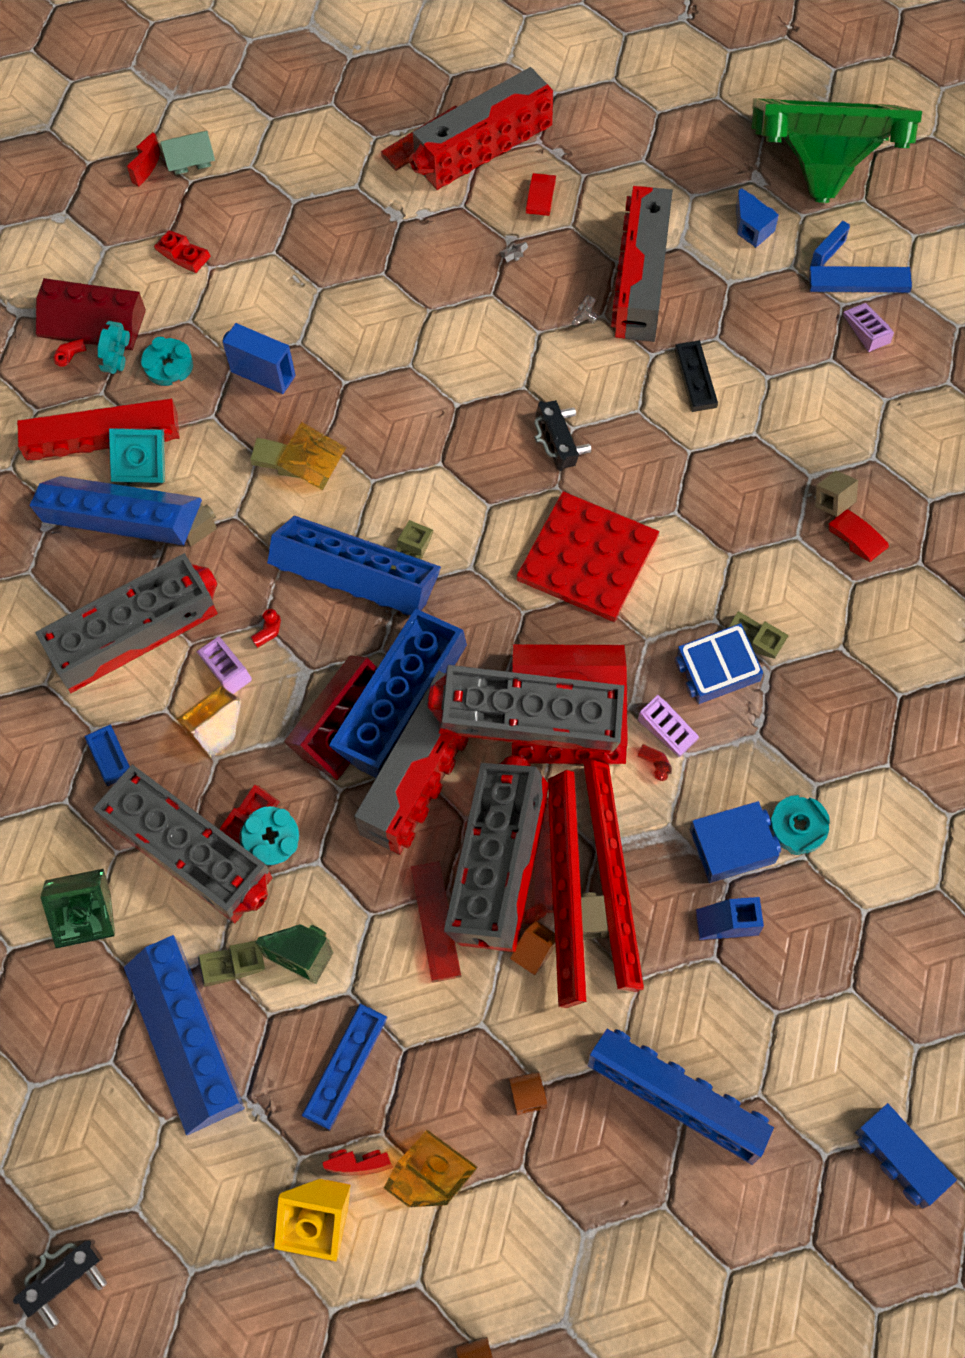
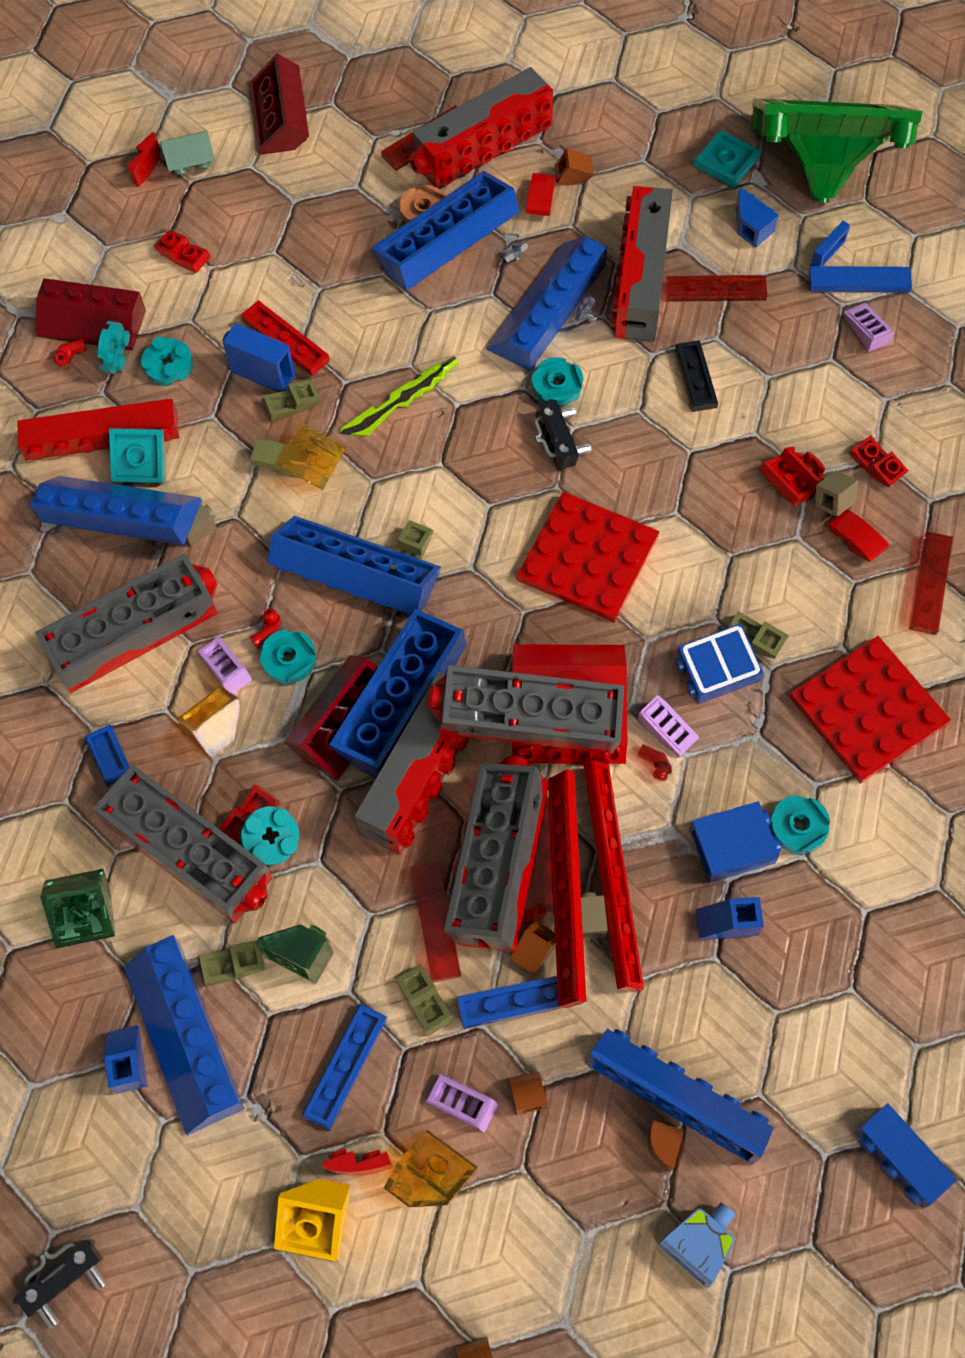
none -> blue slope [104,1025,148,1094]
none -> red plate [241,300,330,376]
none -> dark red slope [249,53,309,155]
none -> teal plate [260,630,317,686]
none -> olive slope [262,379,321,421]
none -> lime sword [340,356,459,436]
none -> blue slope [371,171,519,290]
none -> olive slope [396,964,454,1036]
none -> nougat plate [400,185,446,223]
none -> lavender slope [426,1074,498,1132]
none -> blue plate [457,976,583,1029]
none -> blue slope [487,236,607,371]
none -> teal plate [532,357,583,406]
none -> dark orange brick [555,149,594,185]
none -> dark orange brick [648,1120,684,1172]
none -> medium blue torso [658,1202,736,1288]
none -> clear red tile [666,275,767,302]
none -> teal plate [694,129,761,188]
none -> red slope [759,447,825,506]
none -> red plate [789,636,951,784]
none -> red slope [849,435,909,487]
none -> clear red tile [909,531,953,635]

